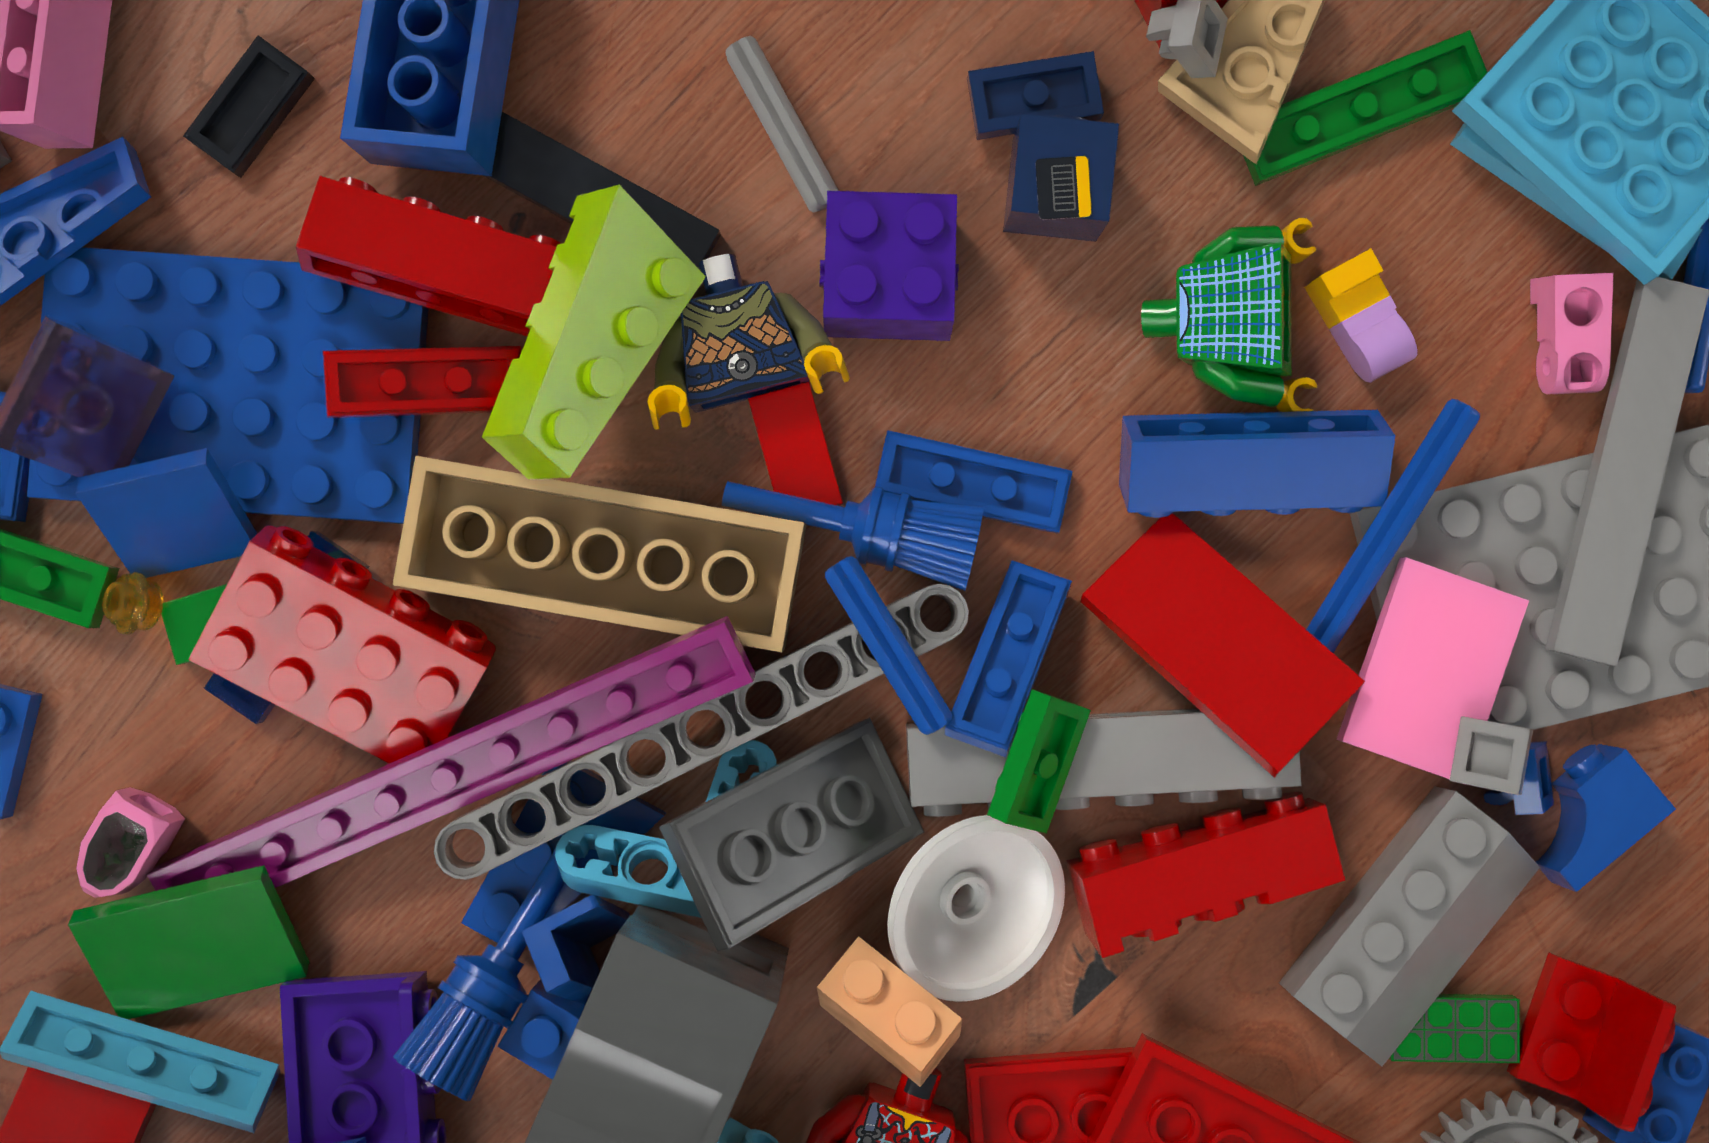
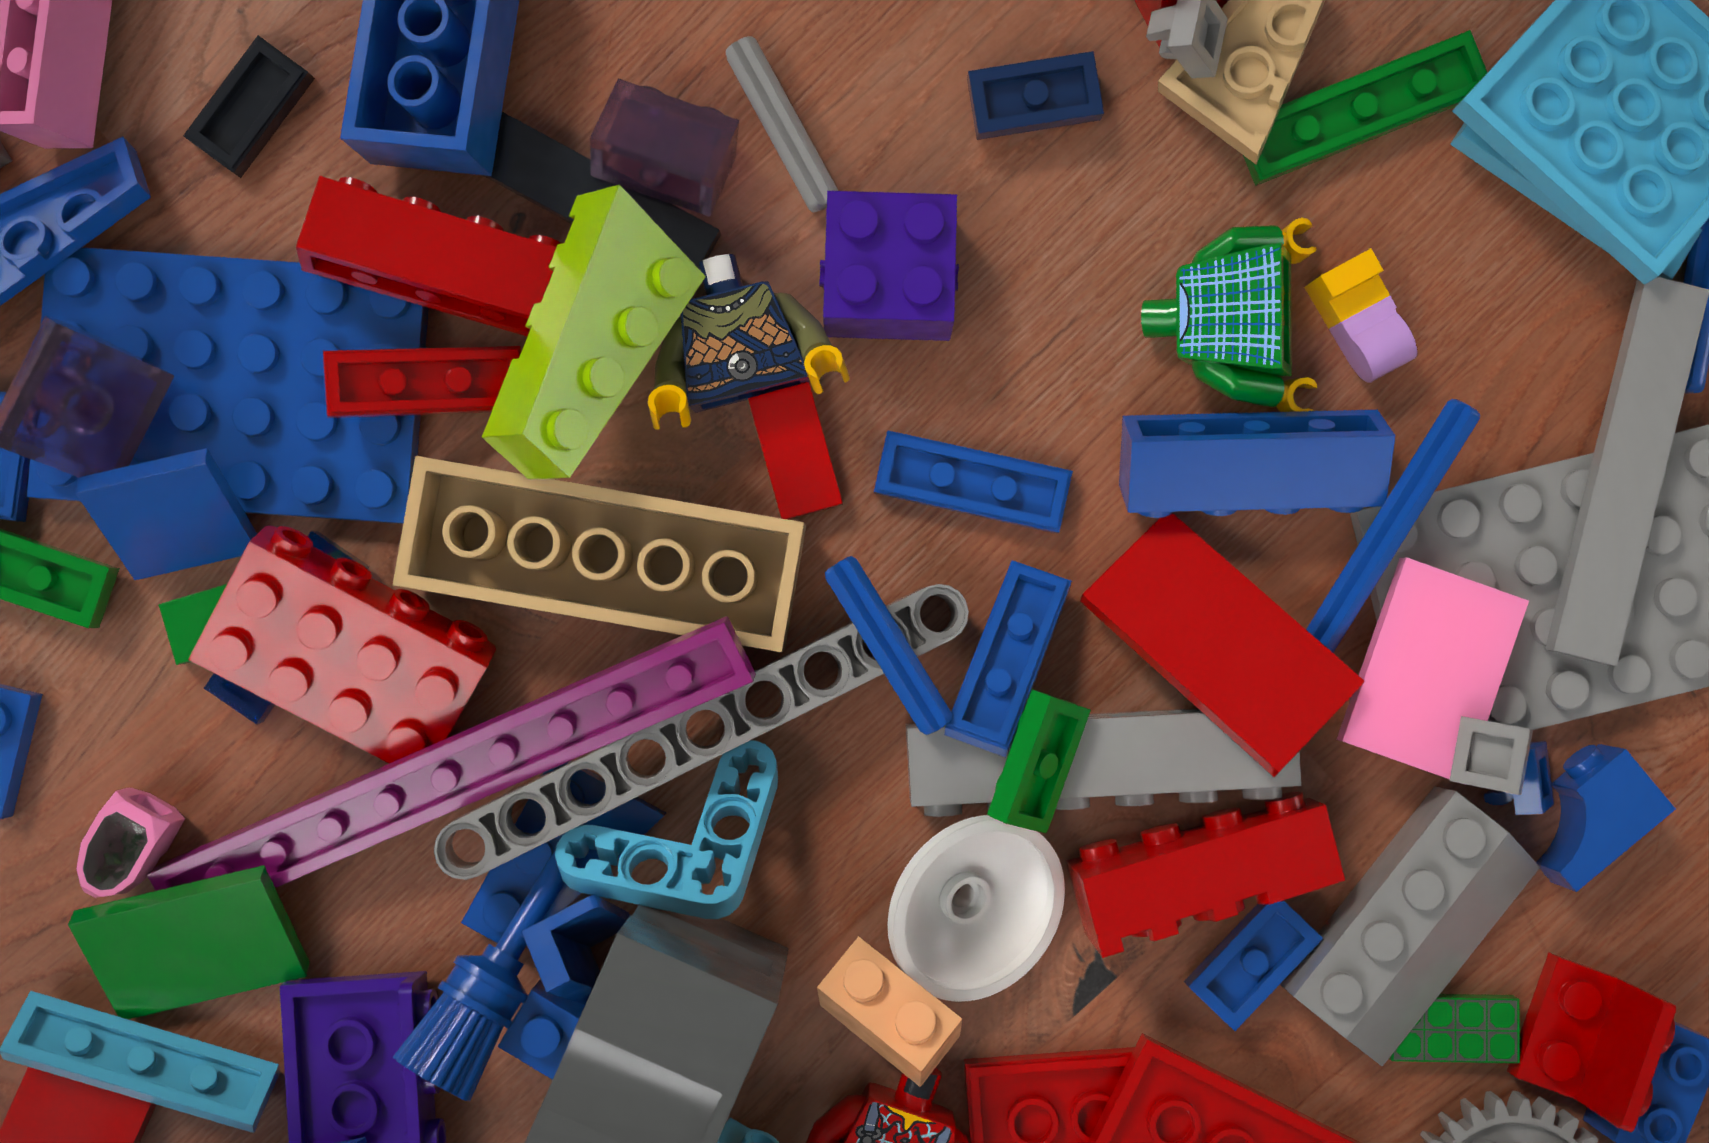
clear yellow plate [102,572,163,635] -> none
dark grey tile [659,718,924,951] -> none
blue piece [722,481,984,591] -> none
dark blue head [1003,113,1119,242] -> none
black sticker [1035,156,1091,220] -> none
bright pink leg [1530,273,1613,394] -> none
none -> clear purple brick [590,78,740,217]
none -> blue plate [1184,900,1323,1031]

